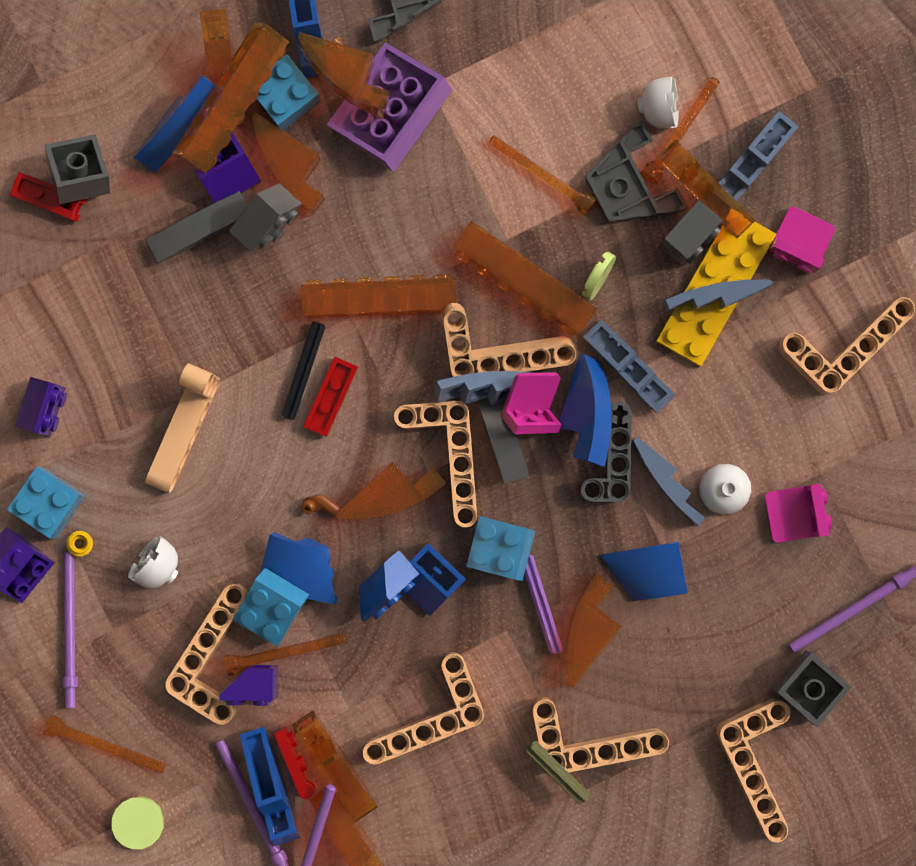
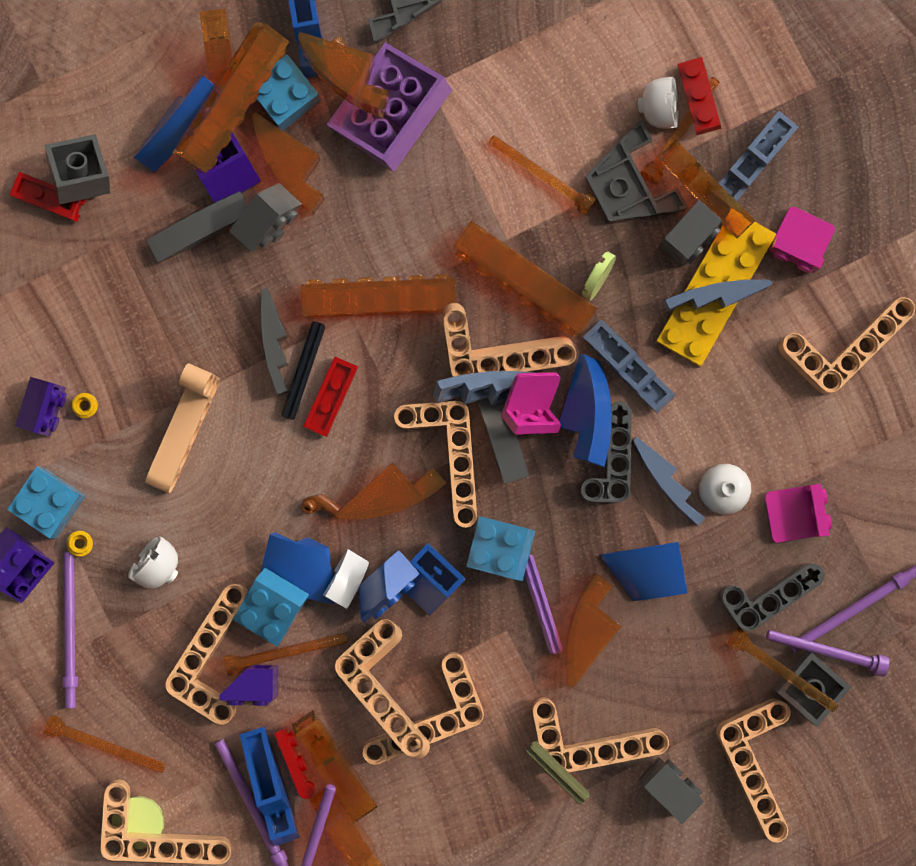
none -> yellow plate [72,393,98,419]
none -> light nougat beam [101,779,232,864]
none -> dark grey slope [261,288,289,396]
none -> white slope [323,549,369,609]
none -> light nougat beam [335,619,430,759]
none -> dark grey brick [638,757,704,824]
none -> red plate [677,57,722,136]
none -> dark grey beam [719,563,825,631]
none -> clear orange piece [728,628,838,712]
none -> medium lavender piece [766,630,890,677]

